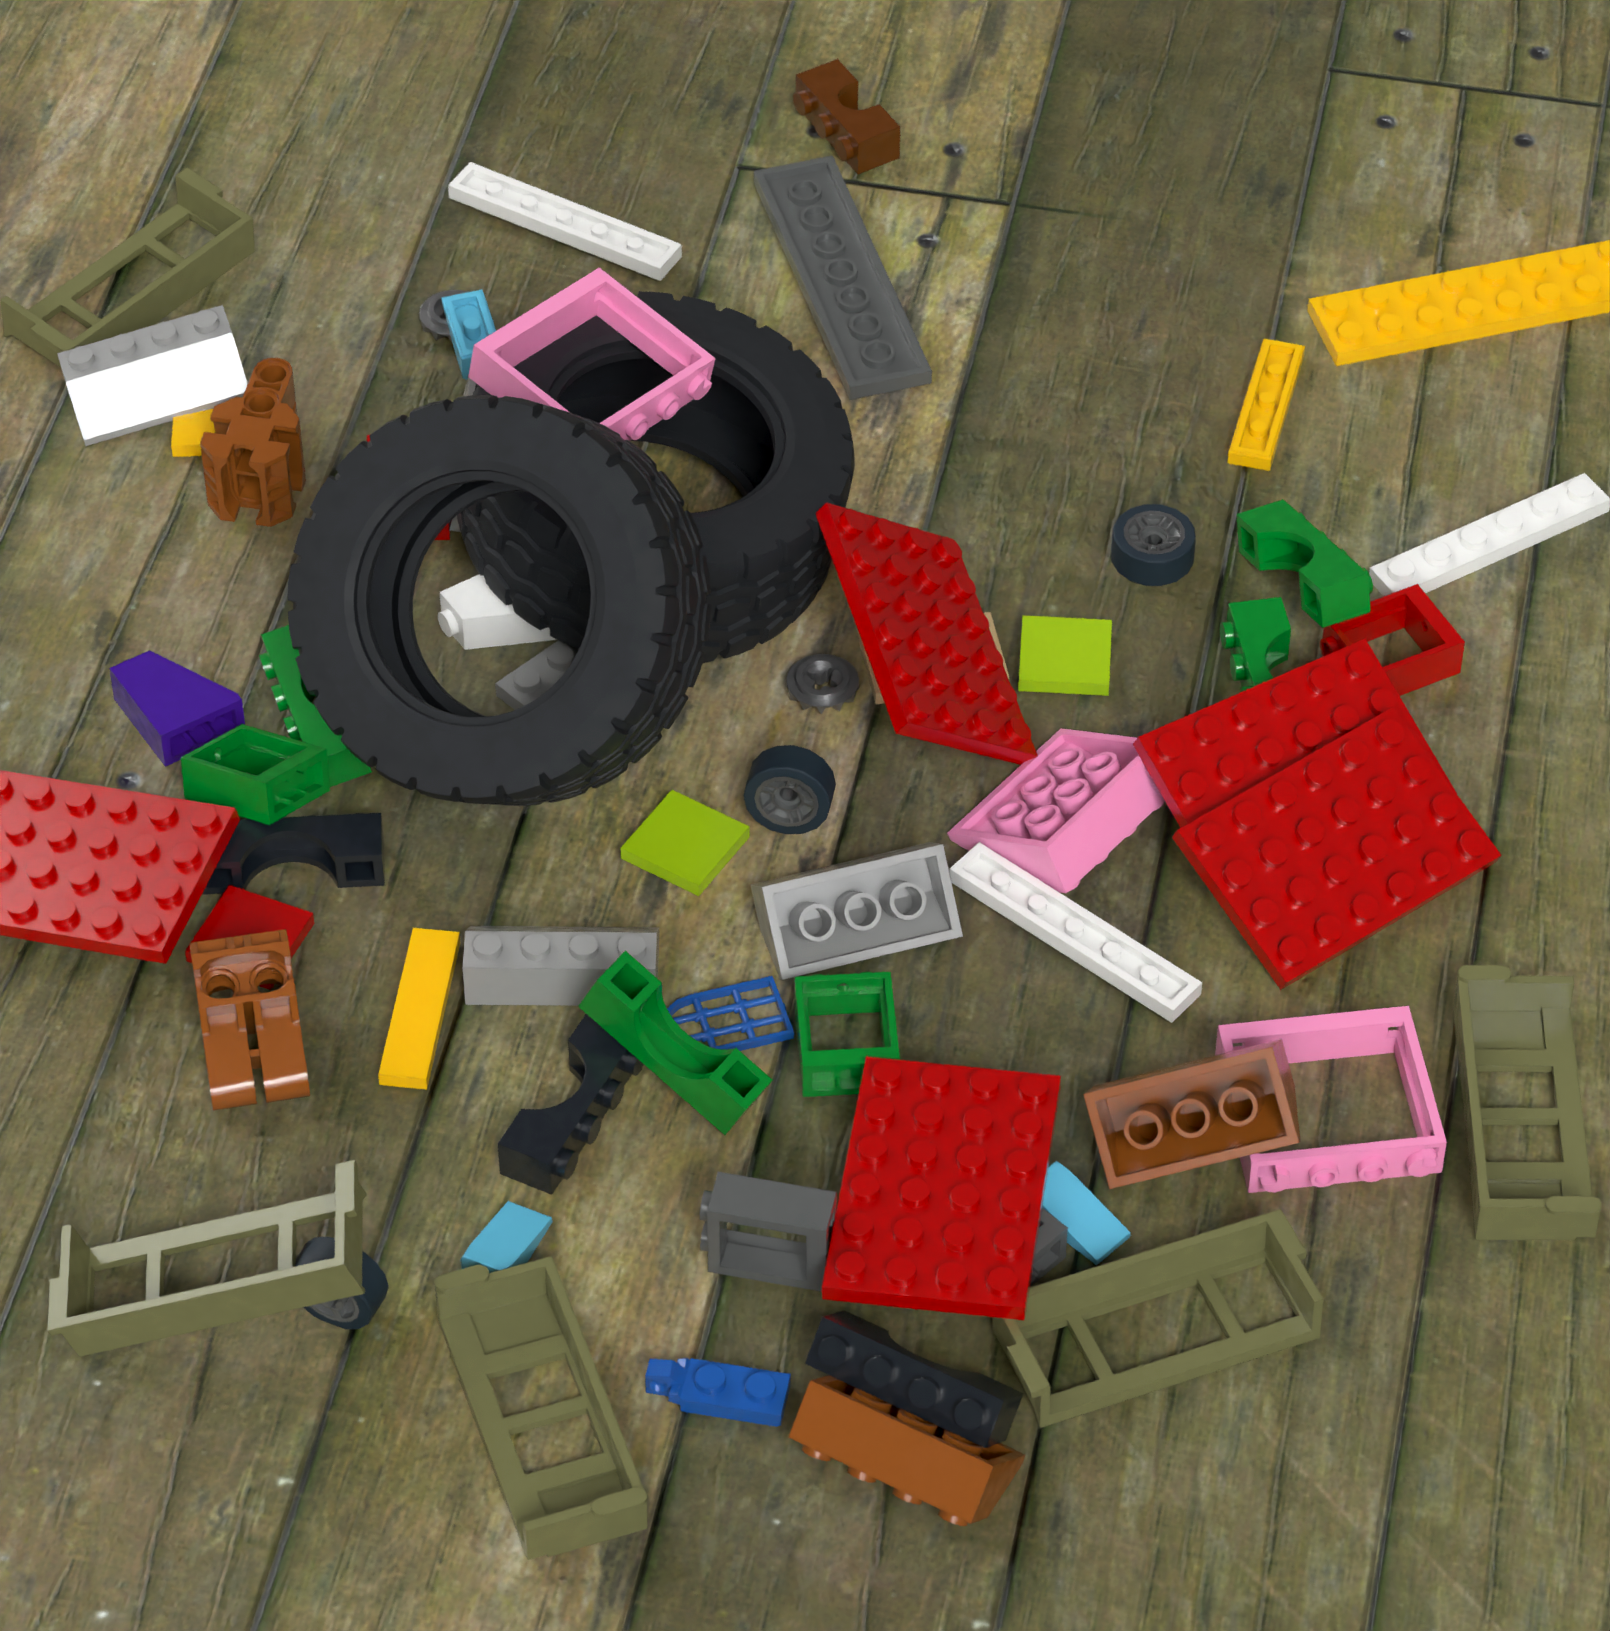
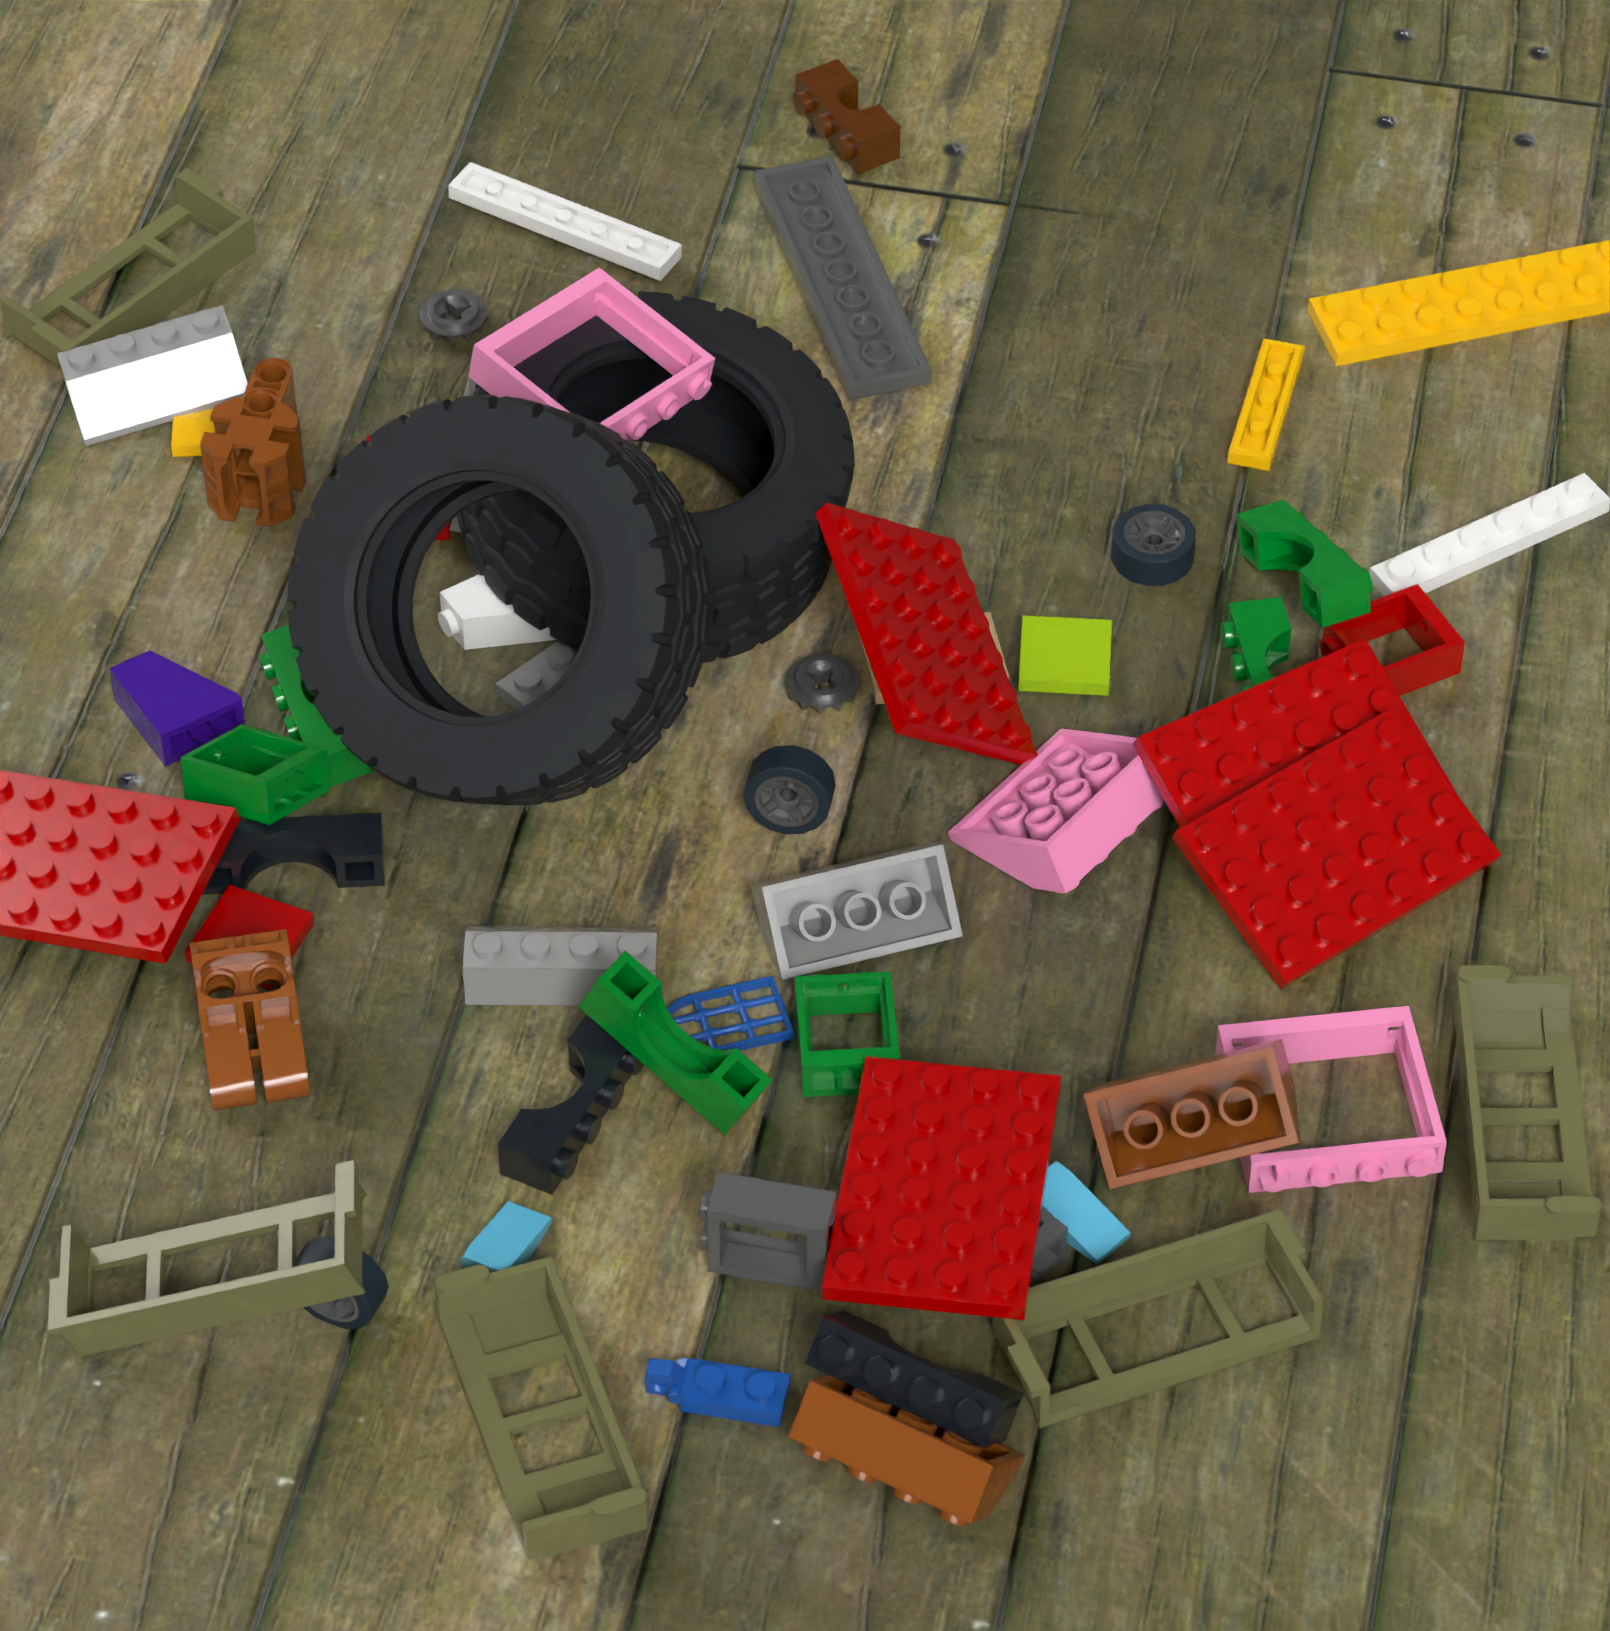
yellow tile [378,928,460,1090] -> none
medium azure slope [441,289,496,379] -> none
lime tile [620,790,750,896] -> none
white plate [949,842,1202,1023] -> none

